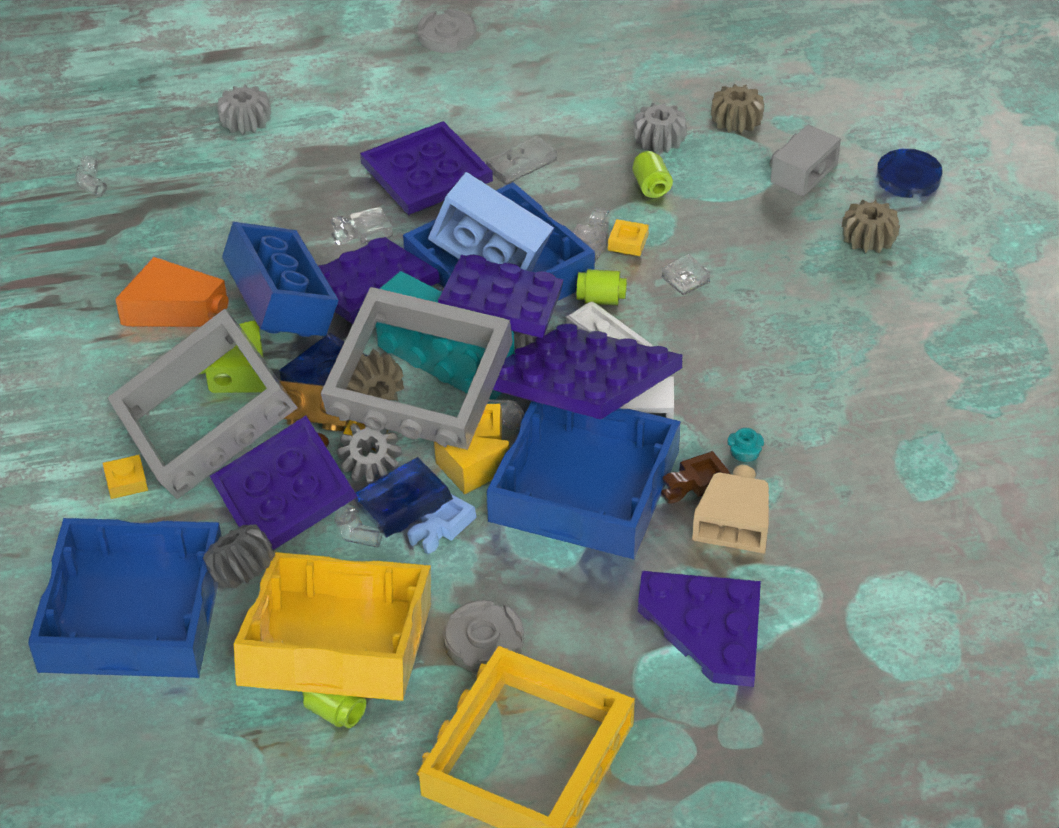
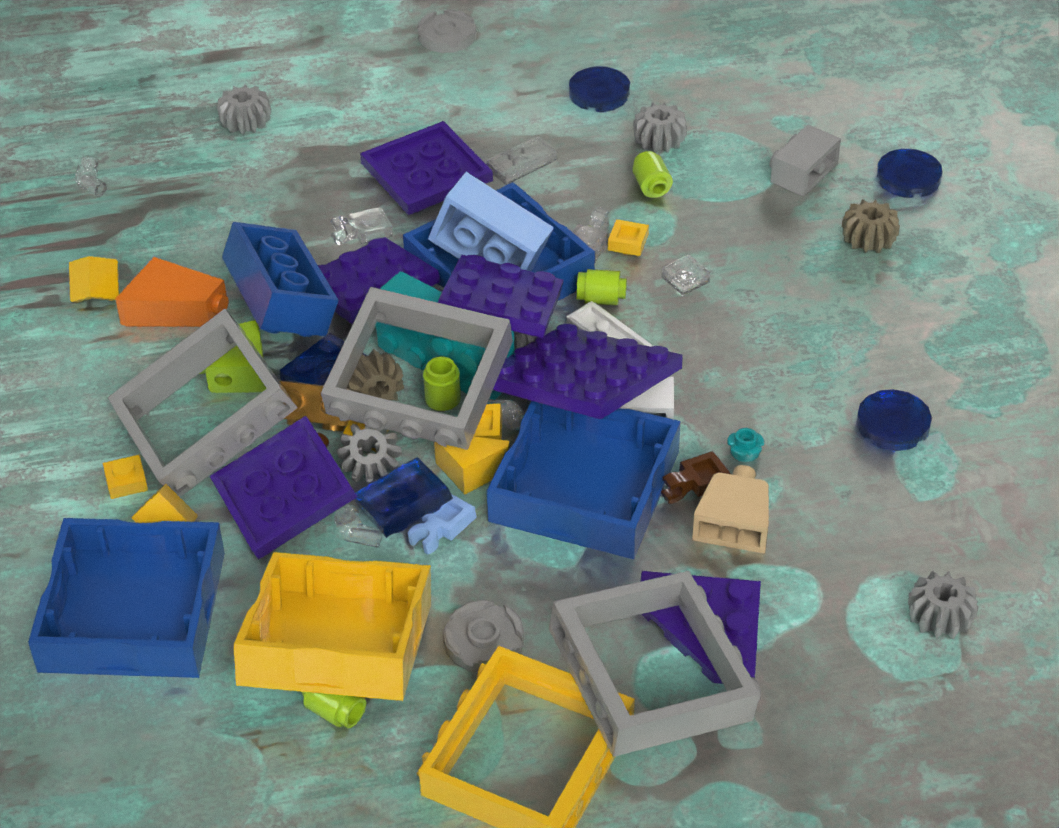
dark grey gear [203,525,275,588] -> none
dark tan gear [711,84,764,134] -> none
none -> yellow panel [69,256,119,303]
none -> yellow panel [131,483,198,523]
none -> lime brick [423,357,461,411]
none -> light grey window [549,571,761,757]
none -> clear blue tile [569,66,630,112]
none -> clear blue tile [856,389,932,451]
none -> light grey gear [907,571,978,639]

